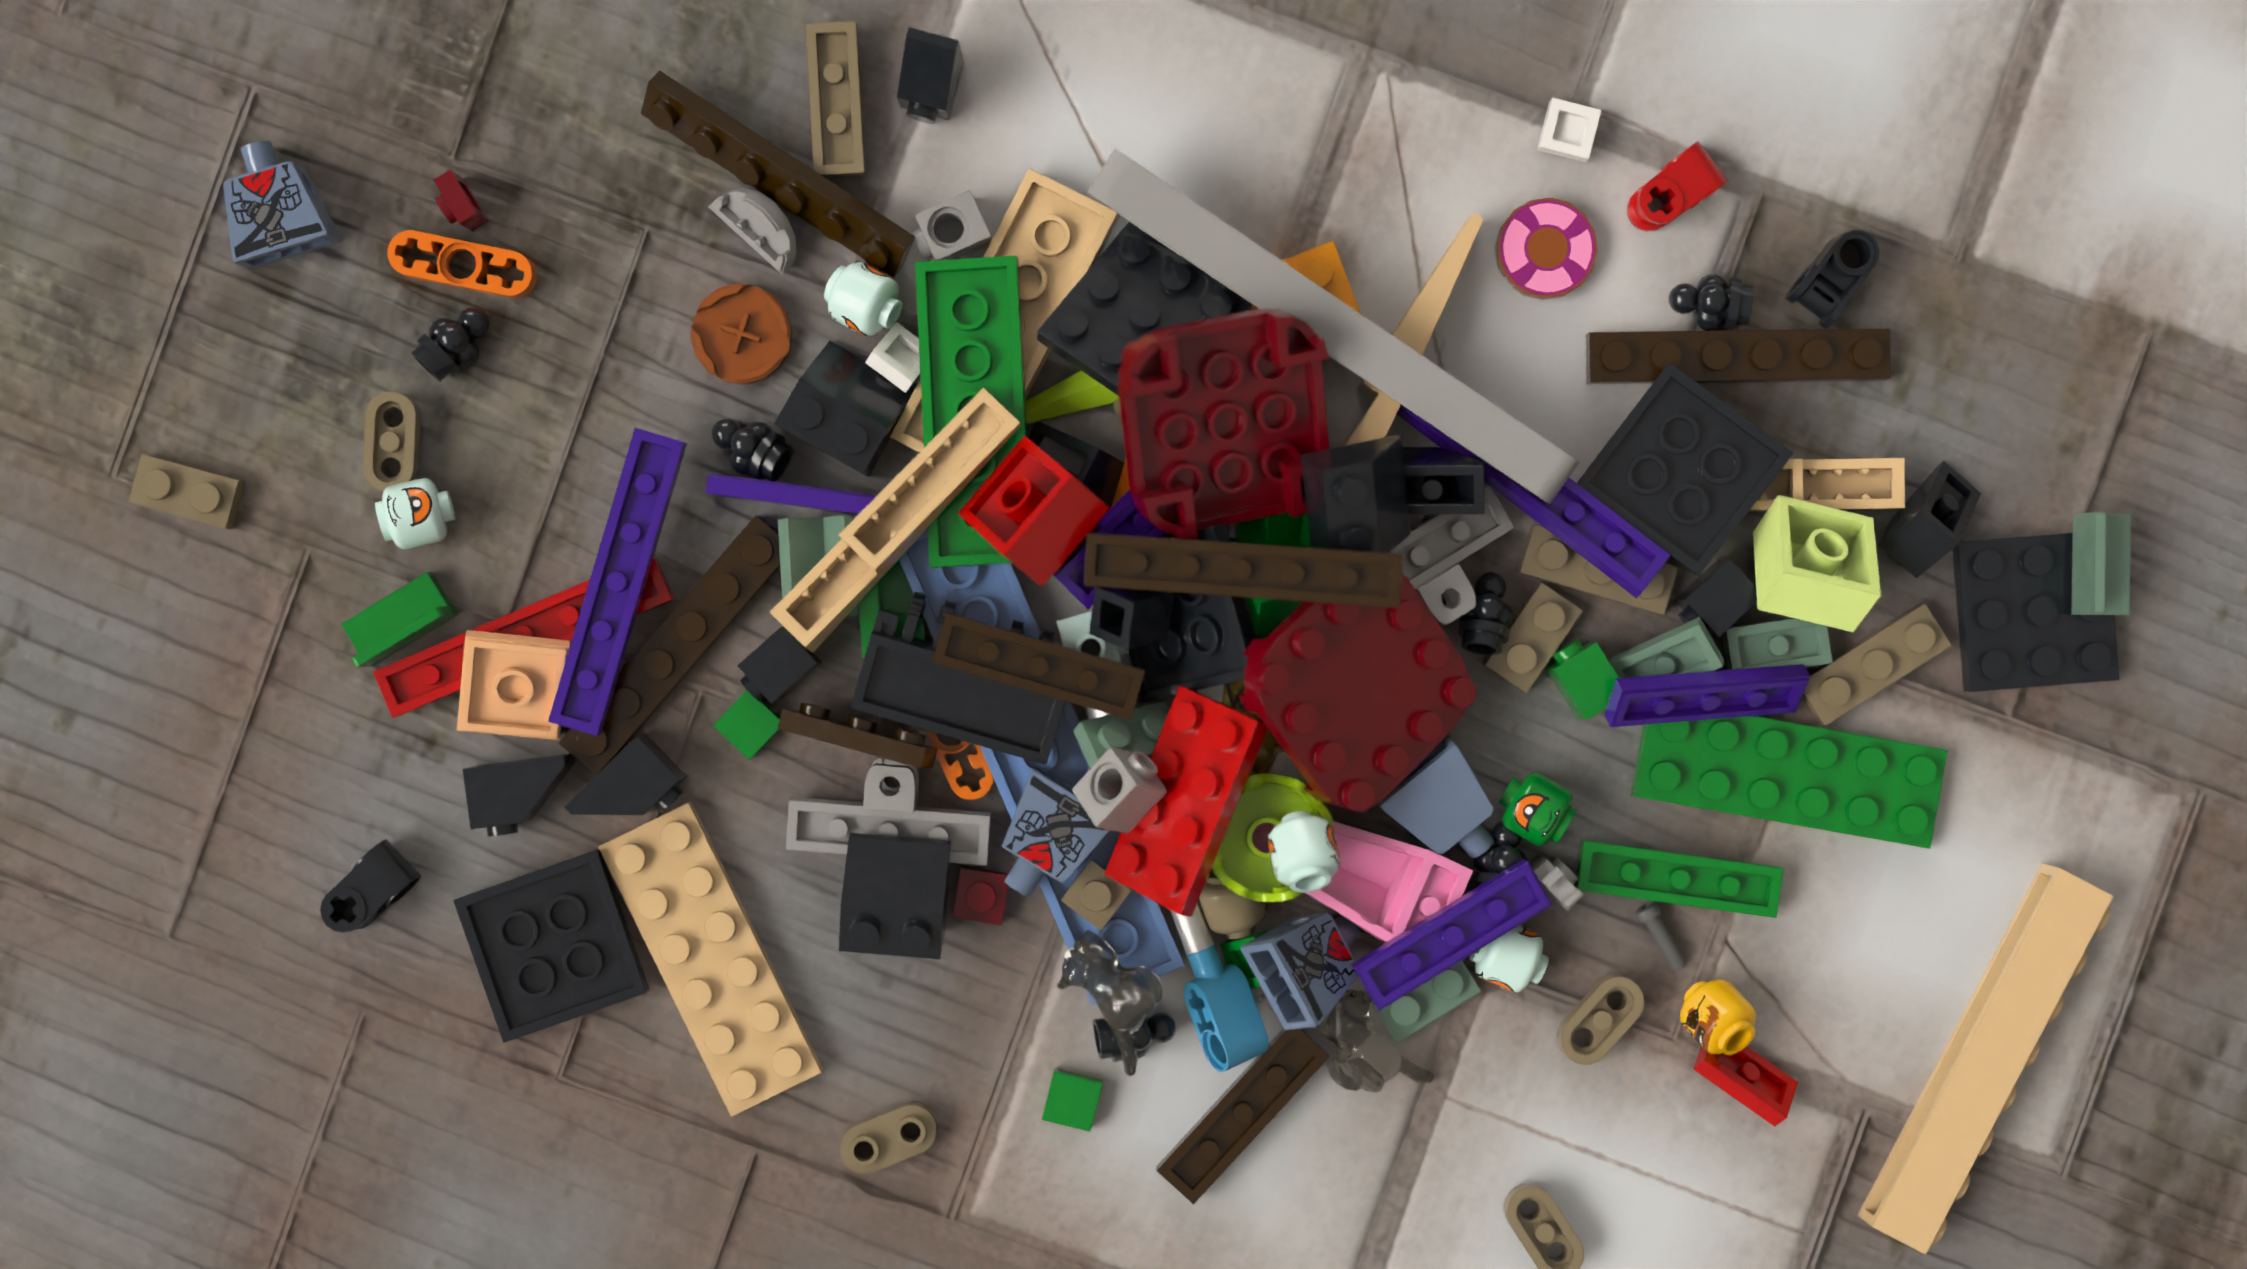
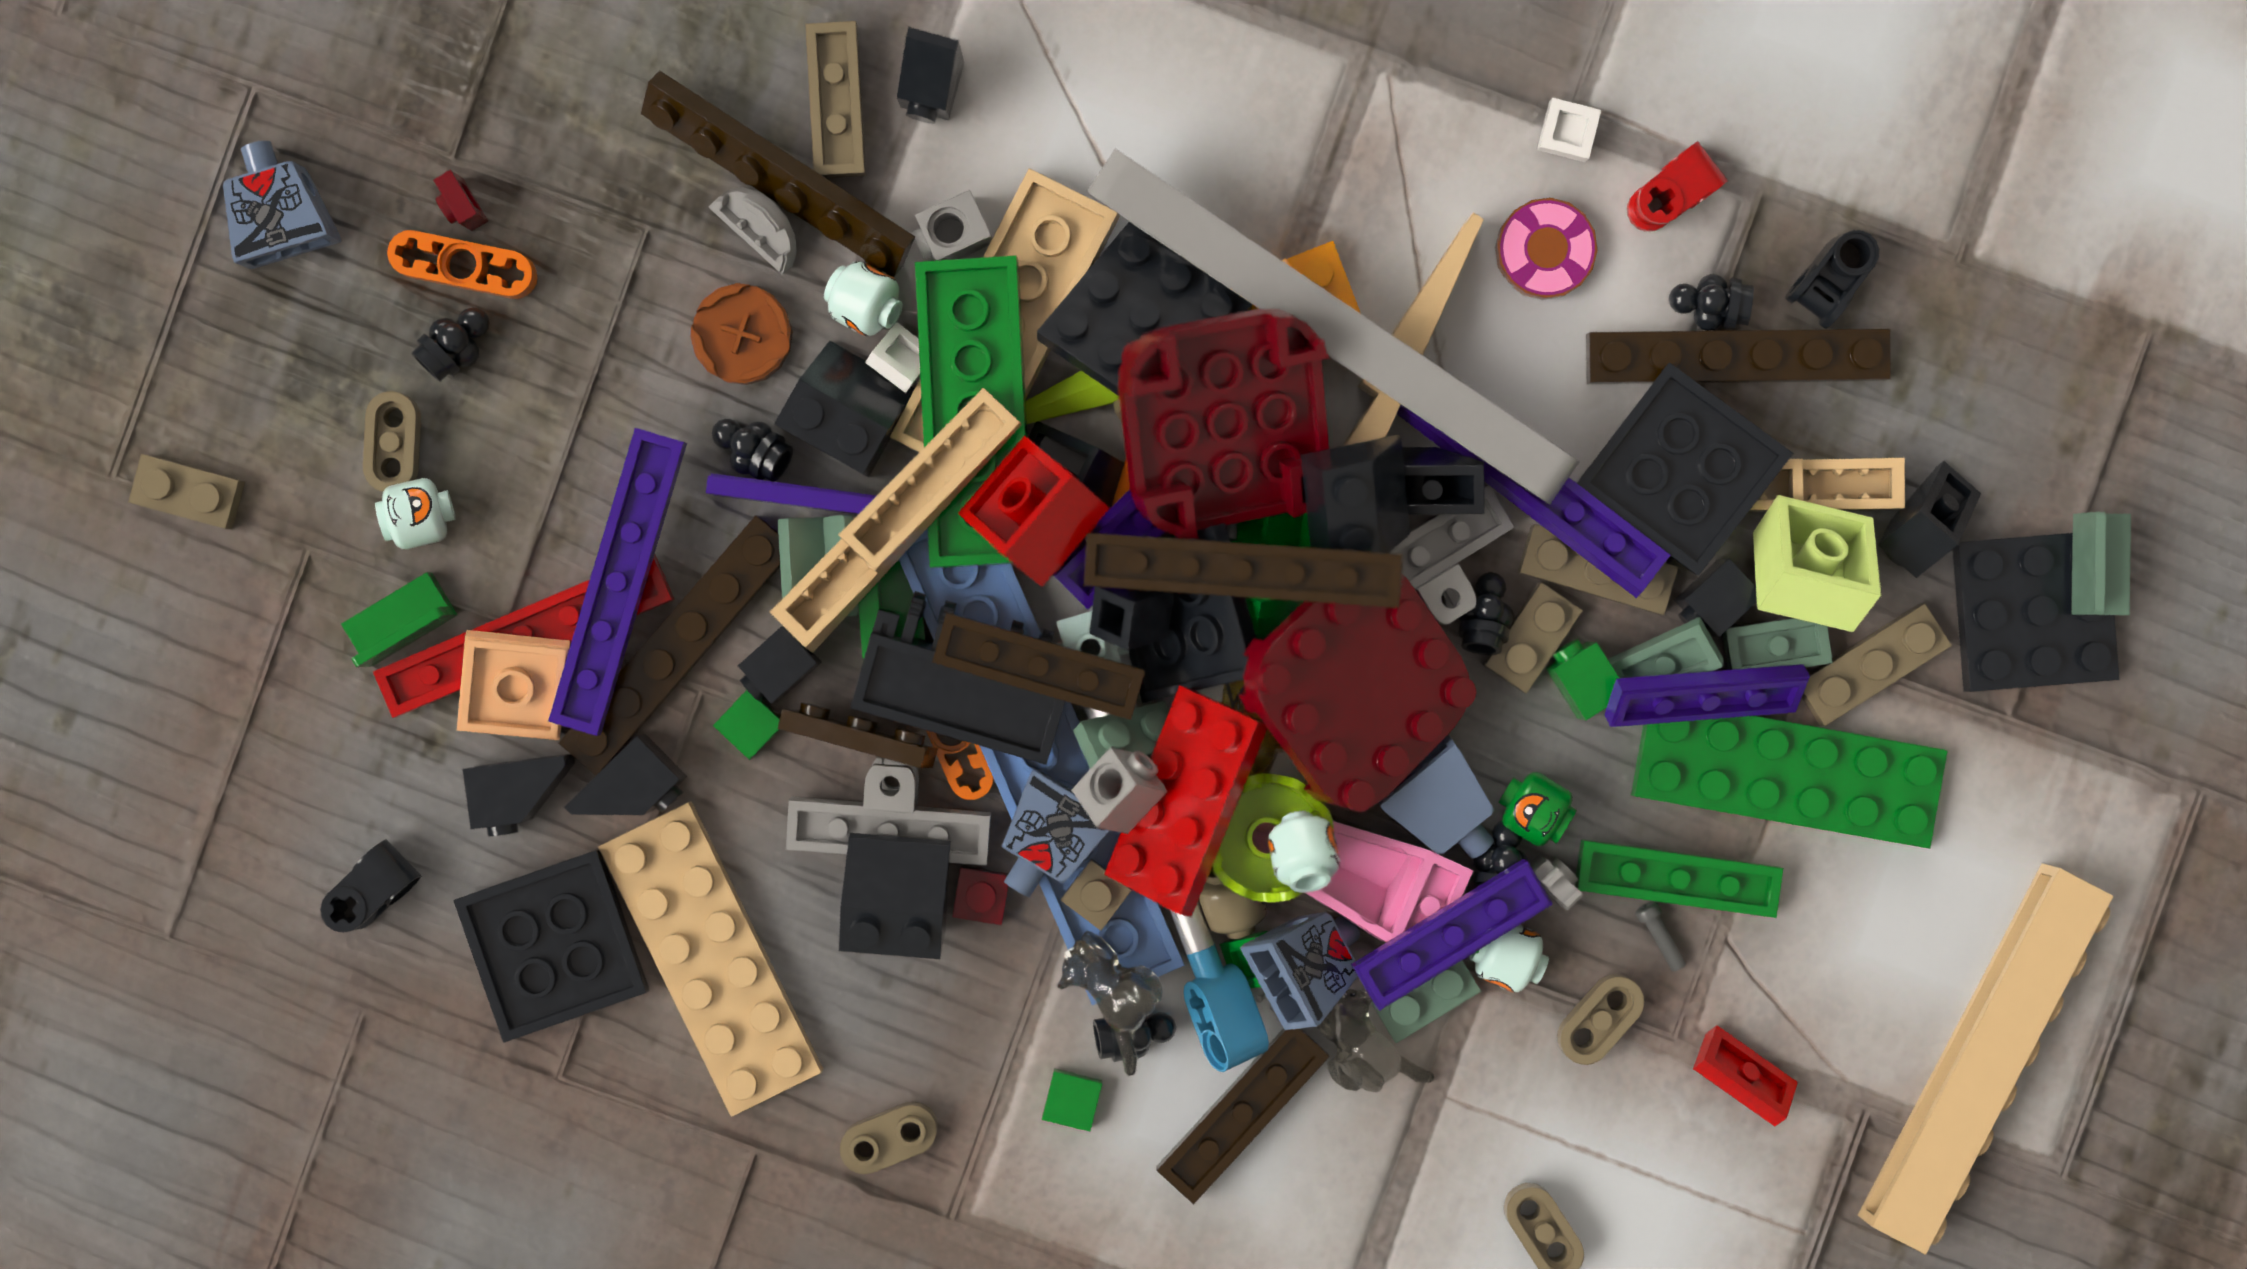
yellow head [1680,979,1756,1055] -> none

